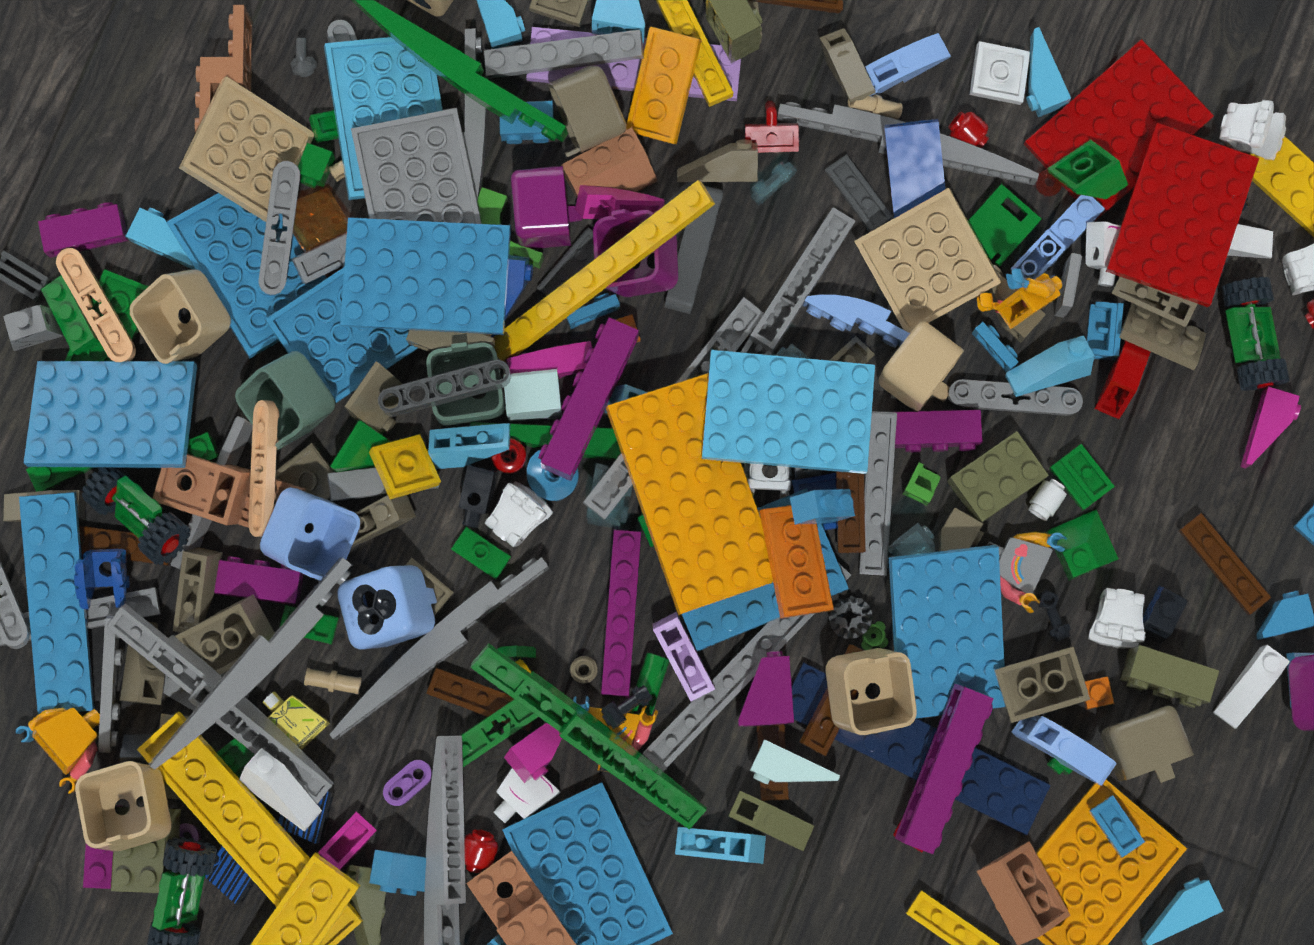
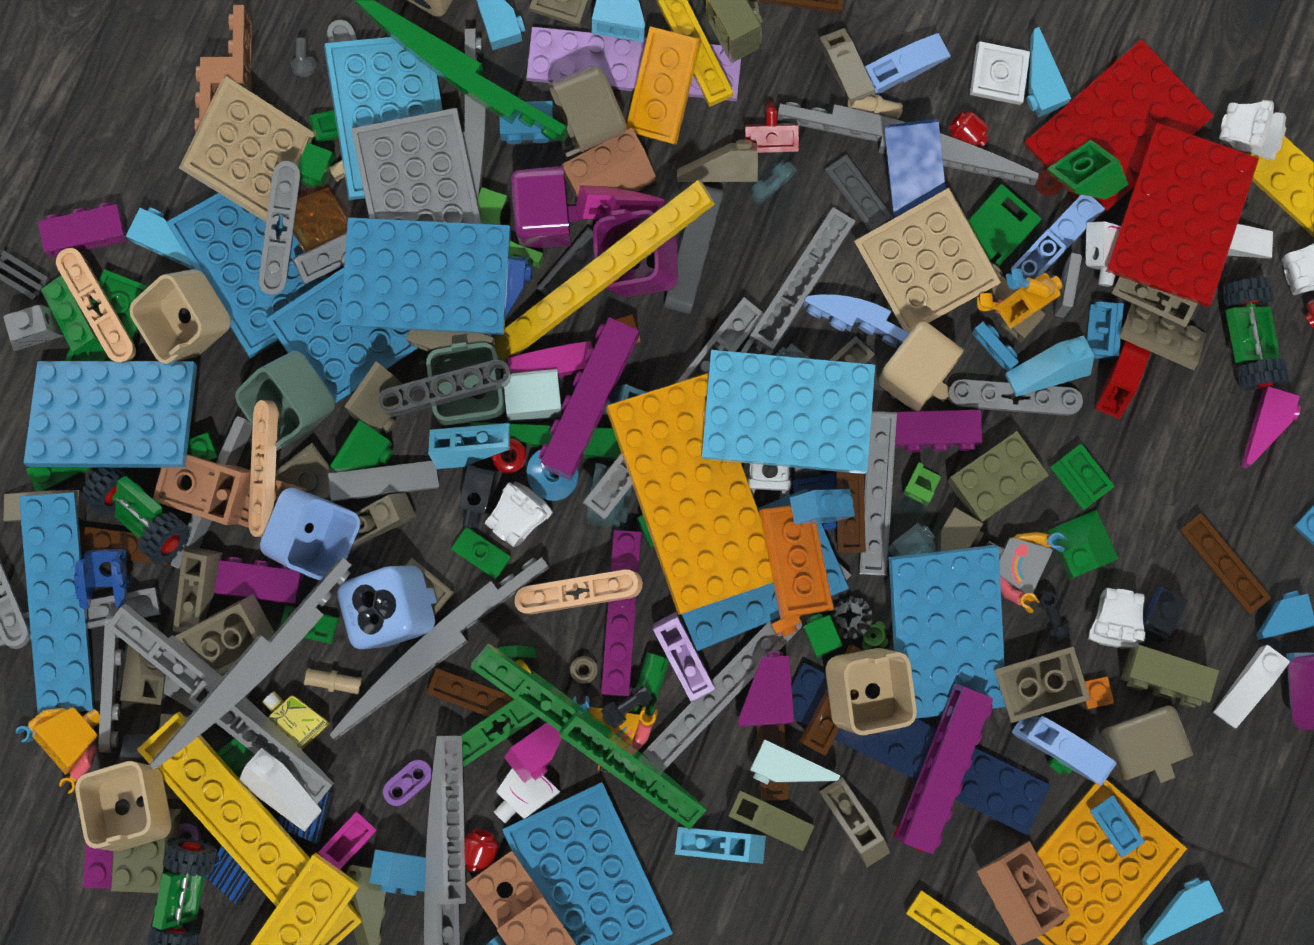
yellow plate [369,434,441,499] -> none
light grey plate [484,30,644,79] -> none
dark azure plate [566,293,620,329] -> none
white brick [1028,479,1067,521] -> none
none -> light nougat piece [514,570,643,614]
none -> orange plate [771,616,801,638]
none -> green brick [801,613,843,660]
none -> dark tan slope [819,777,890,867]

